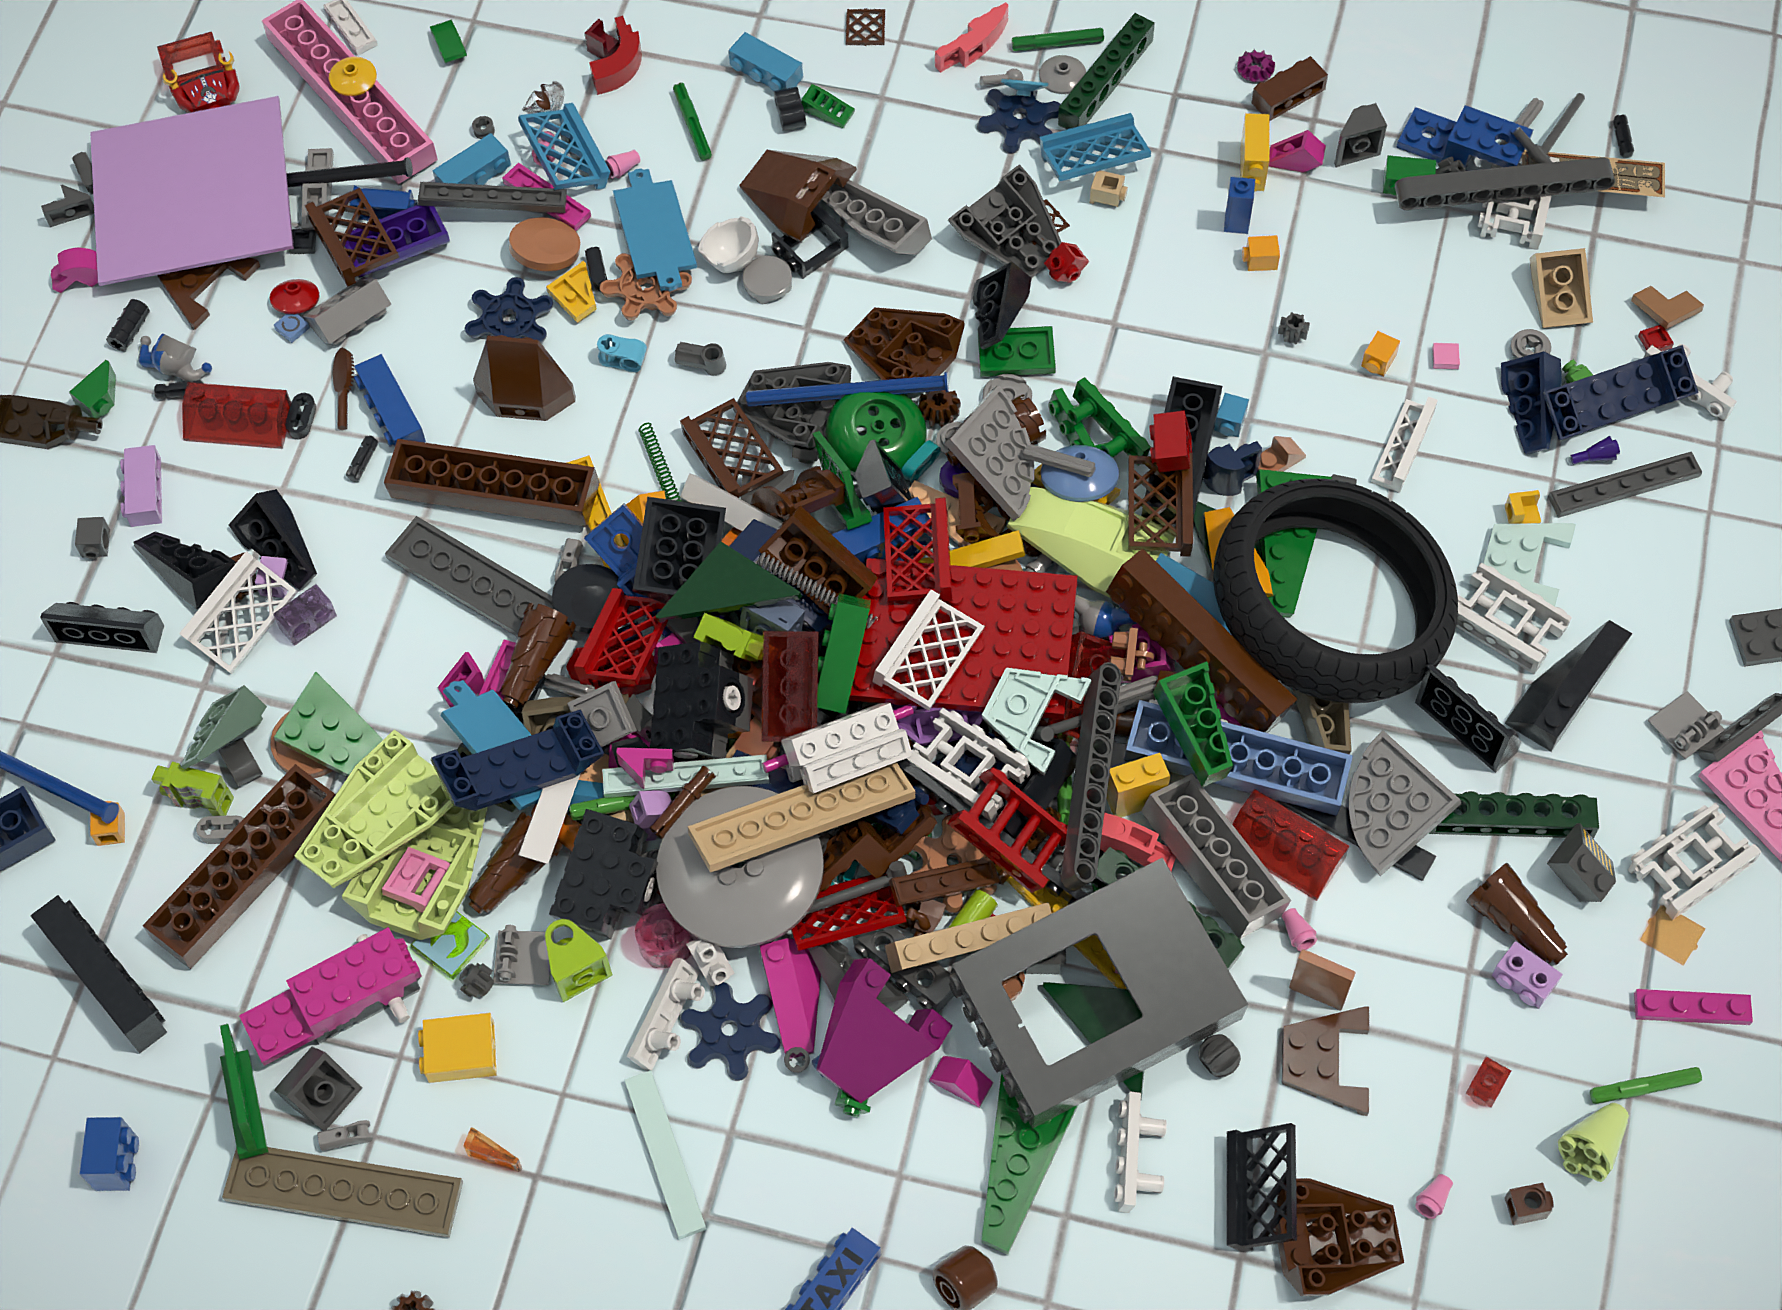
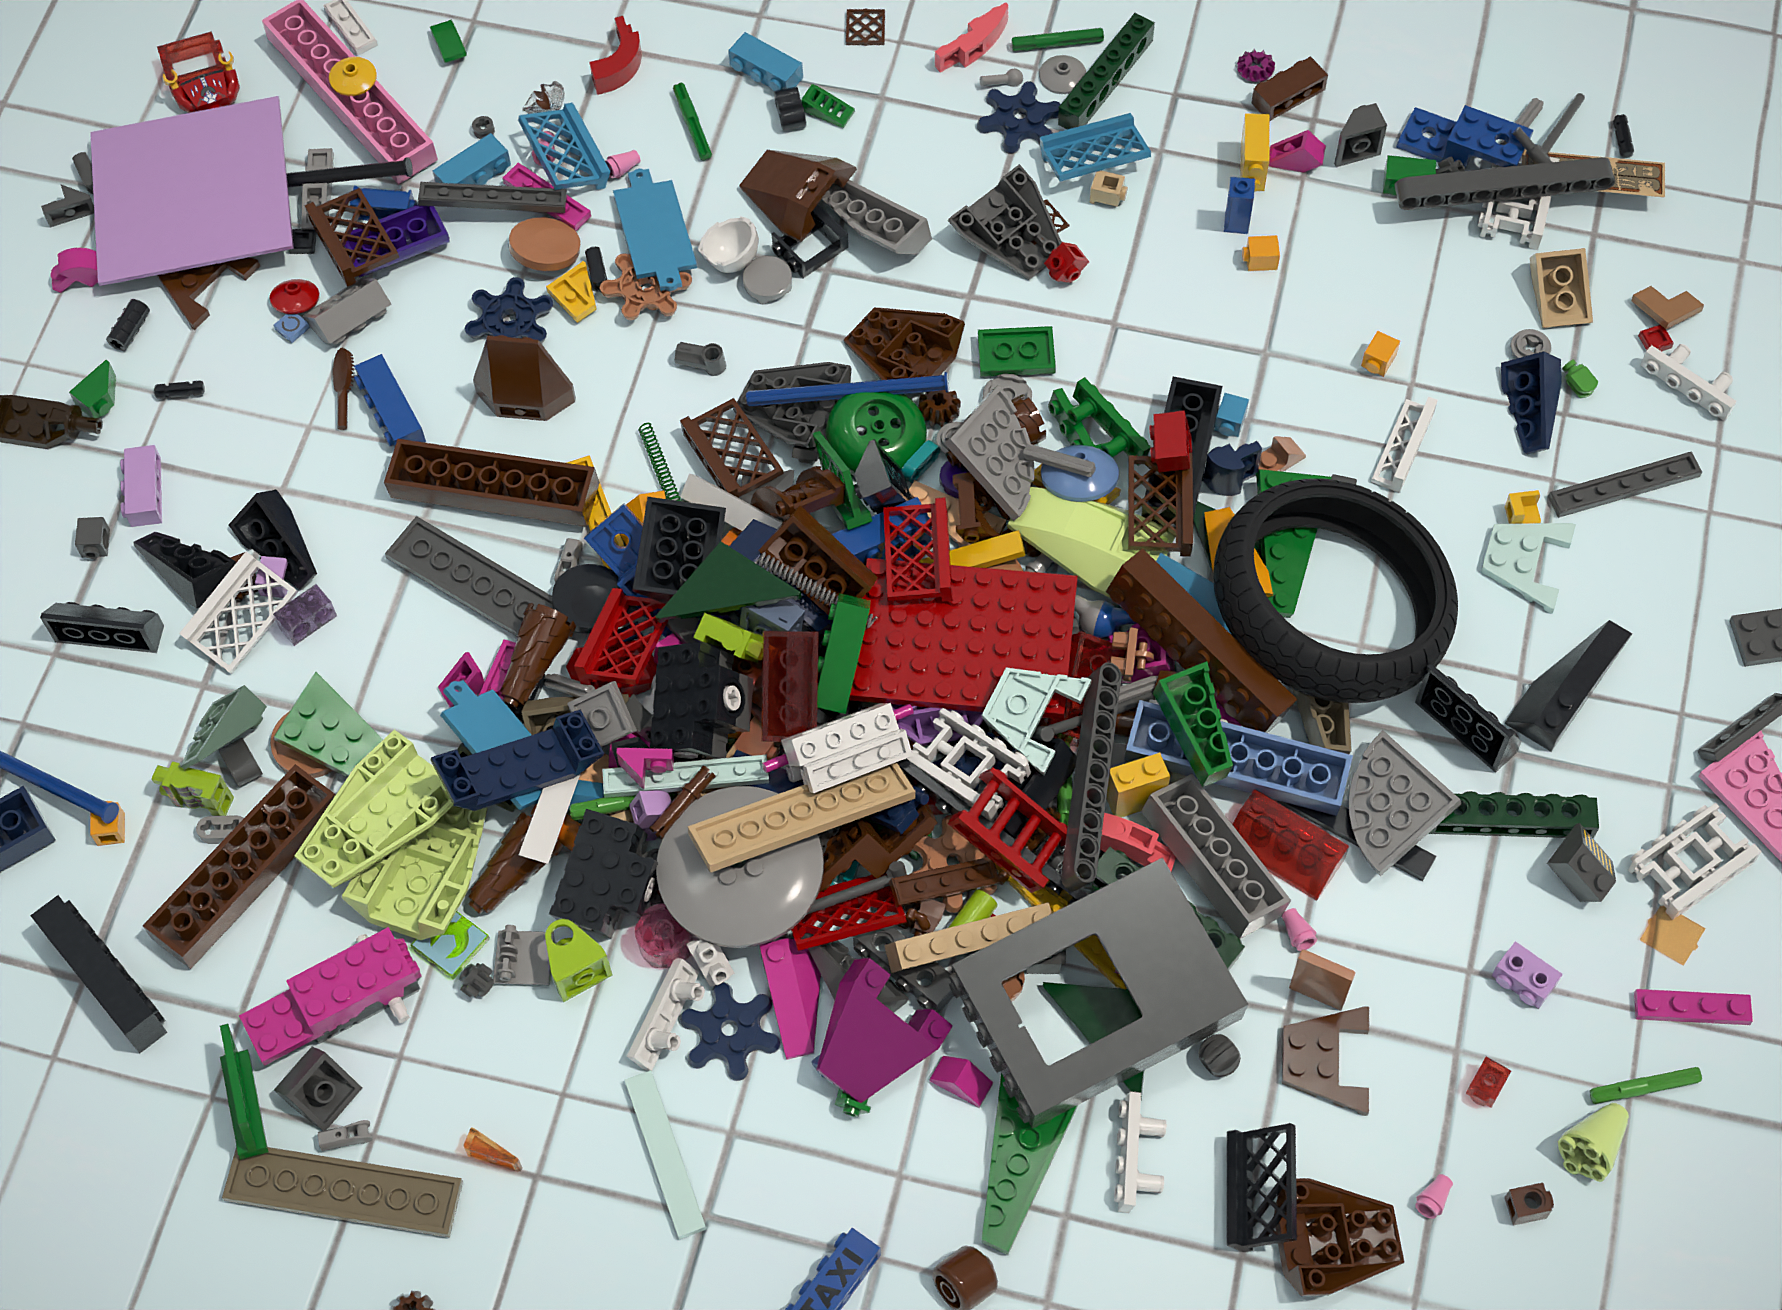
blue piece [80,1117,139,1191] -> none
light grey piece [138,334,212,384] -> none
clear red slope [182,382,291,449] -> none
black beam [285,393,317,439] -> none
black axle [346,435,378,481] -> none
bright pink plate [382,847,451,913] -> none
yellow brick [418,1013,497,1083] -> none
dark red panel [584,19,620,59] -> none
medium azure piece [597,334,647,372] -> none
dark grey bush [784,1047,810,1073] -> none
white fence [872,590,985,711] -> none
black wedge [973,262,1032,350] -> none
medium azure dish [1001,79,1049,96] -> none
dark grey gear [1278,312,1310,345] -> none
bright pink tile [1432,343,1460,369] -> none
white fence [1456,563,1572,674] -> none
reddish brown cone [1466,863,1568,965] -> none
dark blue slope [1543,345,1699,441] -> none
dark purple cone [1570,436,1620,465] -> none
light grey hinge [1648,691,1725,759] -> none

